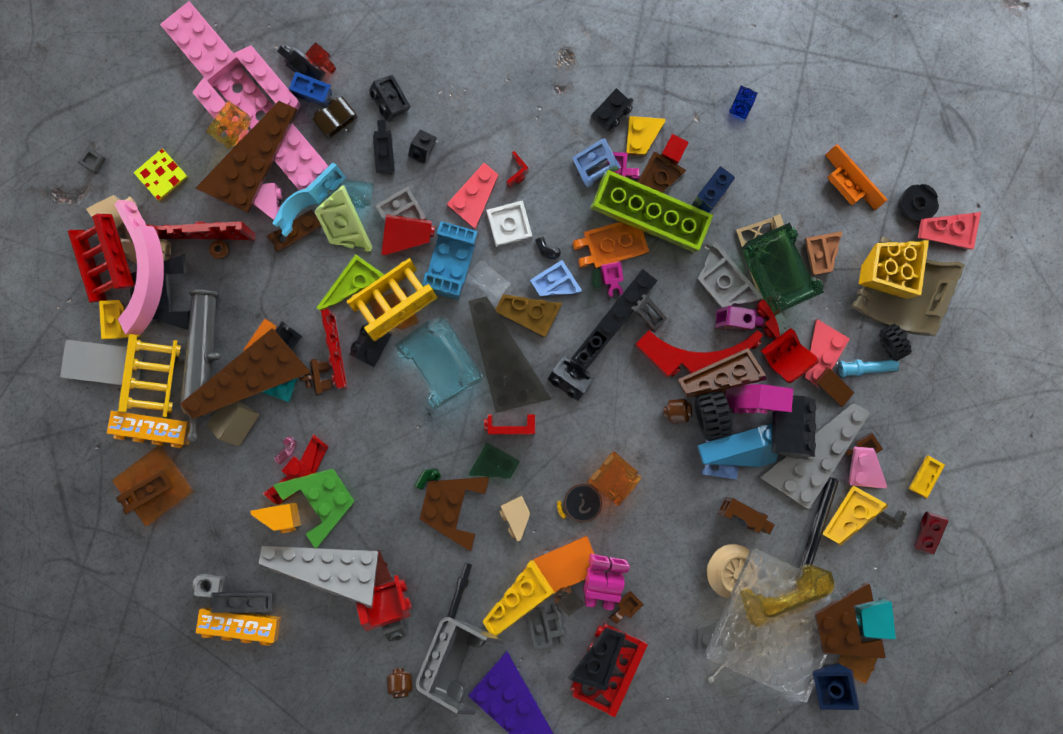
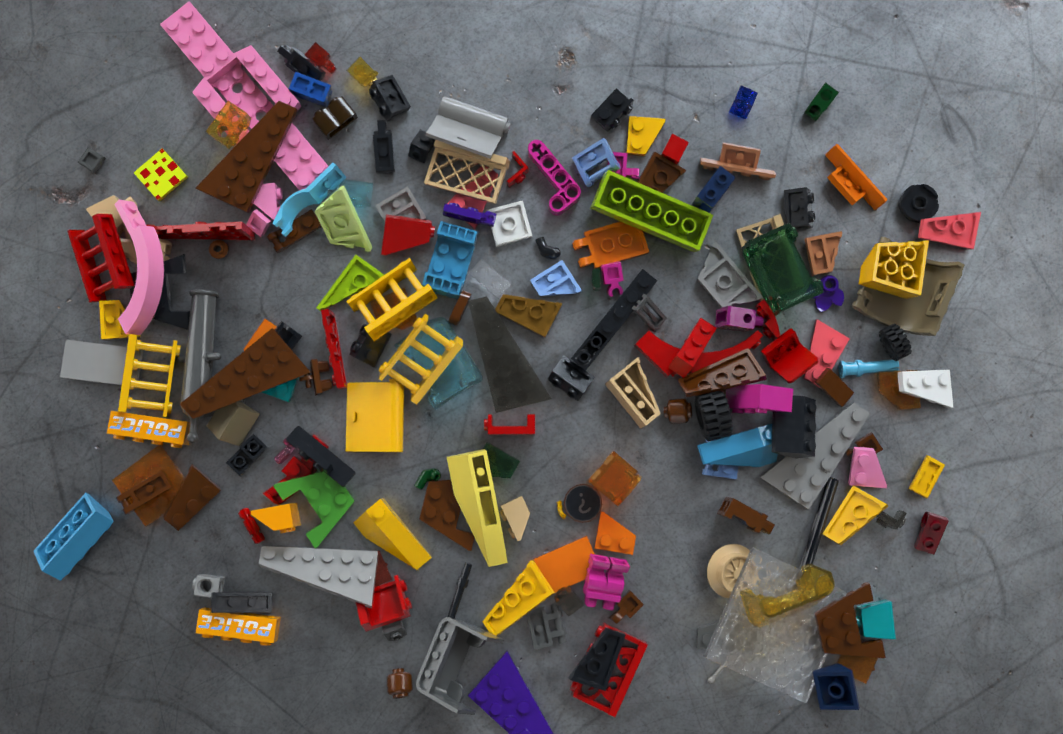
none -> dark azure slope [33,492,114,581]
none -> reddish brown wing [163,464,221,531]
none -> black slope [226,434,267,477]
none -> red axle [238,508,265,544]
none -> bright pink tile [246,209,272,237]
none -> black bracket [286,426,356,487]
none -> yellow door [345,379,404,452]
none -> clear yellow bracket [346,57,378,87]
none -> yellow wedge [353,498,432,570]
none -> yellow fence [378,314,463,405]
none -> tan fence [424,140,510,204]
none -> light grey door [425,96,511,159]
none -> dark purple hinge [443,203,496,227]
none -> light yellow wedge [446,449,508,567]
none -> reddish brown beam [448,290,472,327]
none -> dark pink beam [528,140,581,216]
none -> orange wing [594,511,636,555]
none -> tan wedge [605,357,660,429]
none -> red arch [668,318,717,378]
none -> nougat bracket [700,142,776,180]
none -> black bracket [784,187,815,228]
none -> dark green leg [804,82,839,122]
none -> dark purple plate [806,275,844,312]
none -> clear orange plate [877,370,921,410]
none -> white wing [897,370,953,408]

